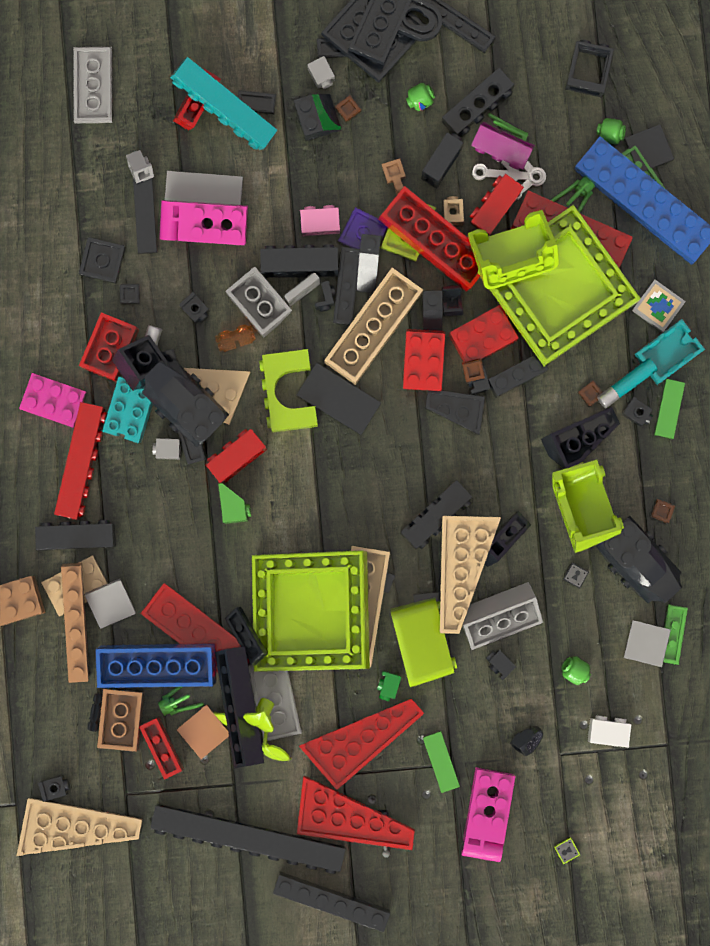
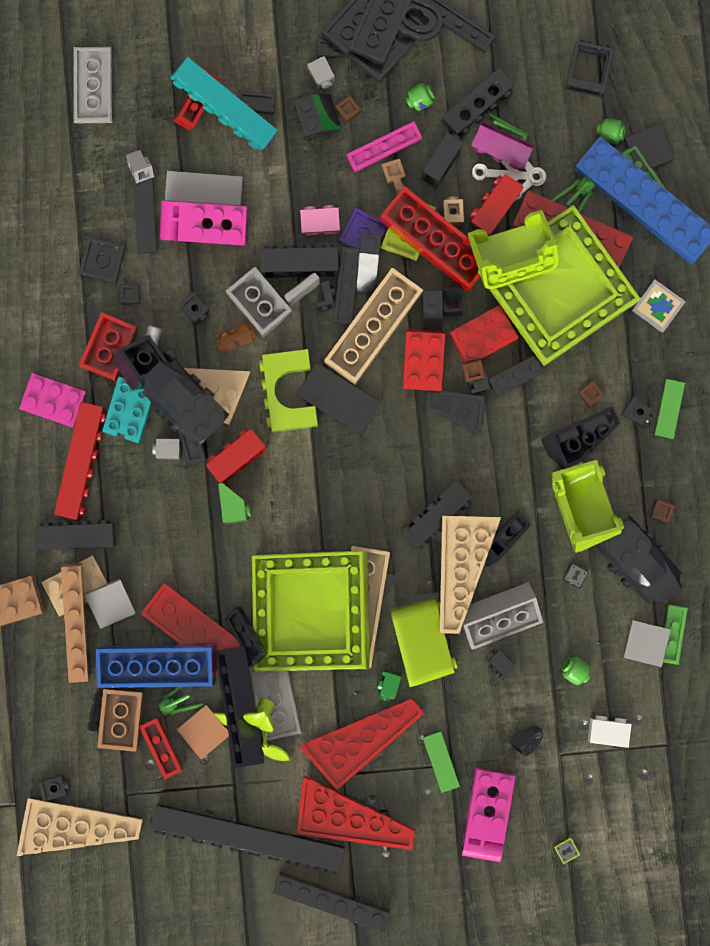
teal piece [597,319,705,408] -> none
none -> dark pink plate [346,122,423,173]

